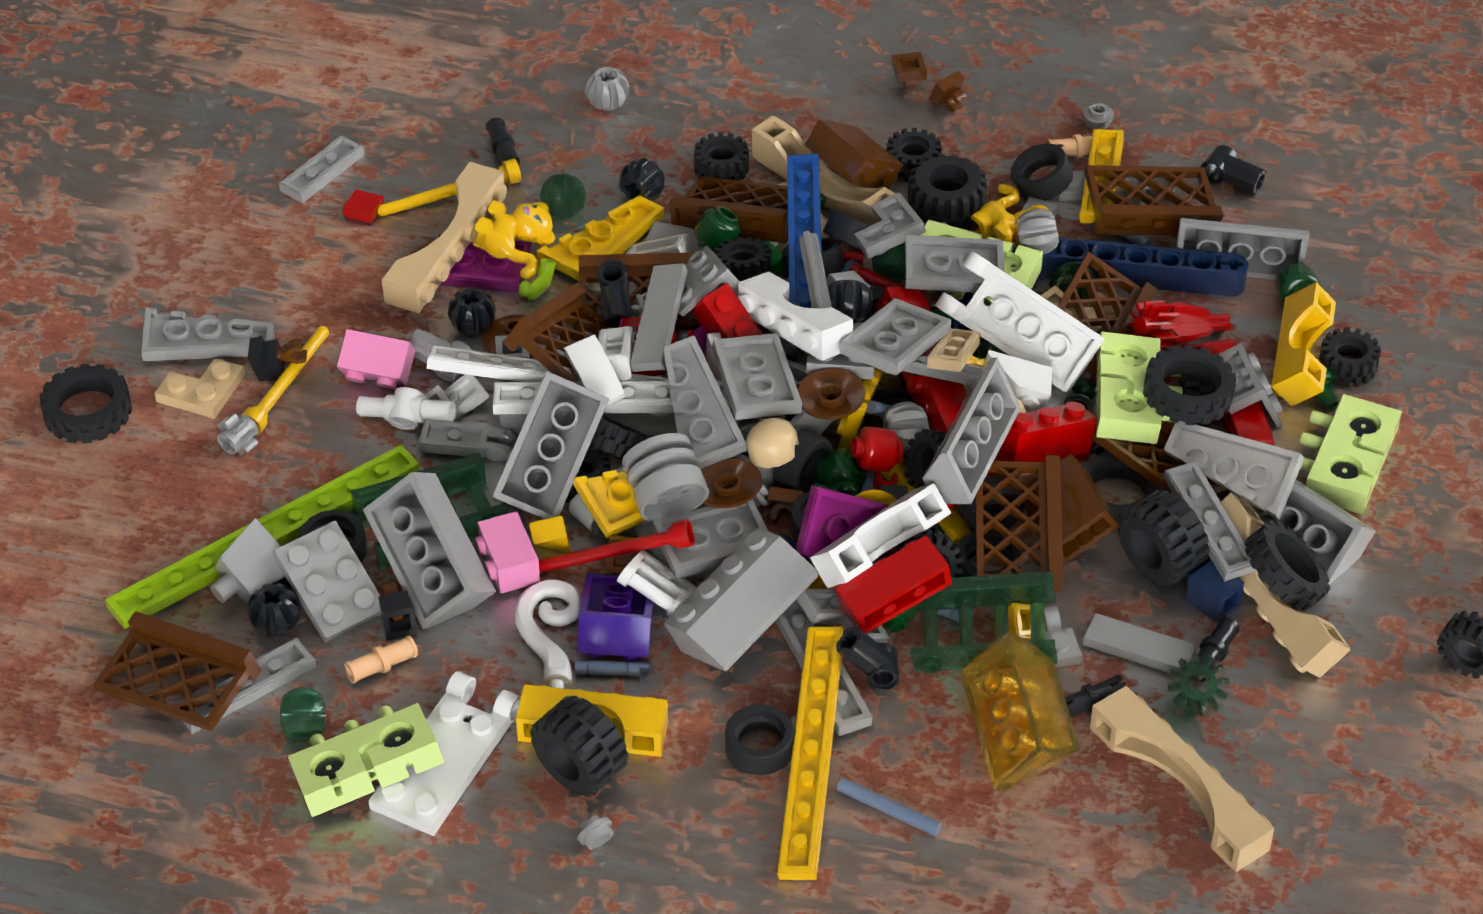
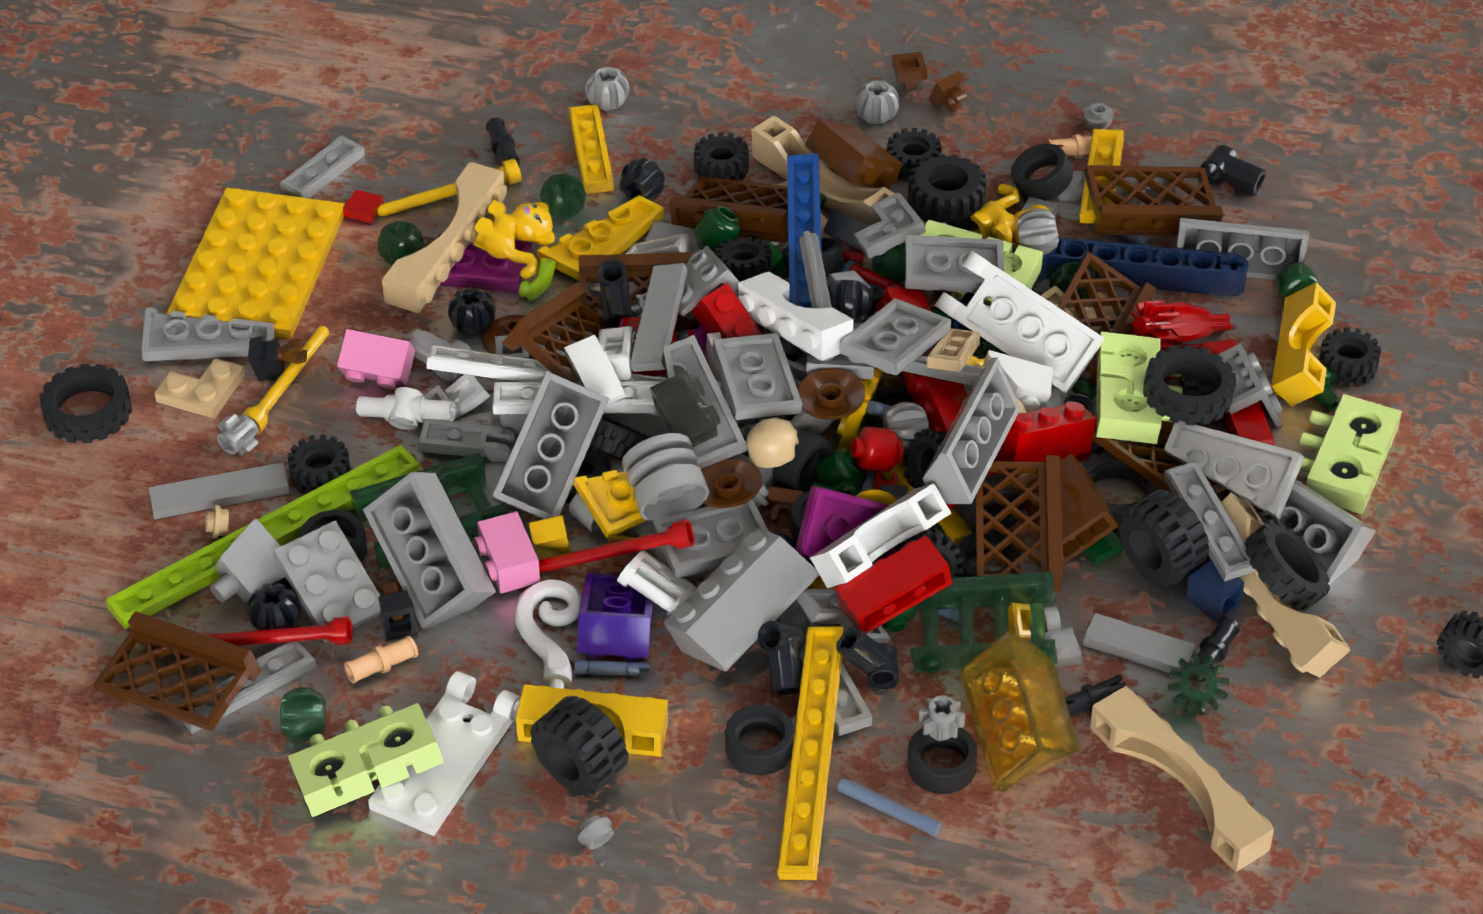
none -> light grey tile [148,462,290,520]
none -> yellow plate [167,187,345,339]
none -> tan plate [205,505,229,539]
none -> red piece [206,616,353,646]
none -> black tyre [288,434,351,493]
none -> clear green piece [377,220,424,266]
none -> yellow tile [568,104,614,194]
none -> clear smoke brick [650,371,721,447]
none -> black piece [758,621,805,695]
none -> light grey piece [855,80,899,125]
none -> black tyre [908,727,978,794]
none -> light grey gear [919,695,965,741]
none -> dark green tile [1083,531,1124,565]

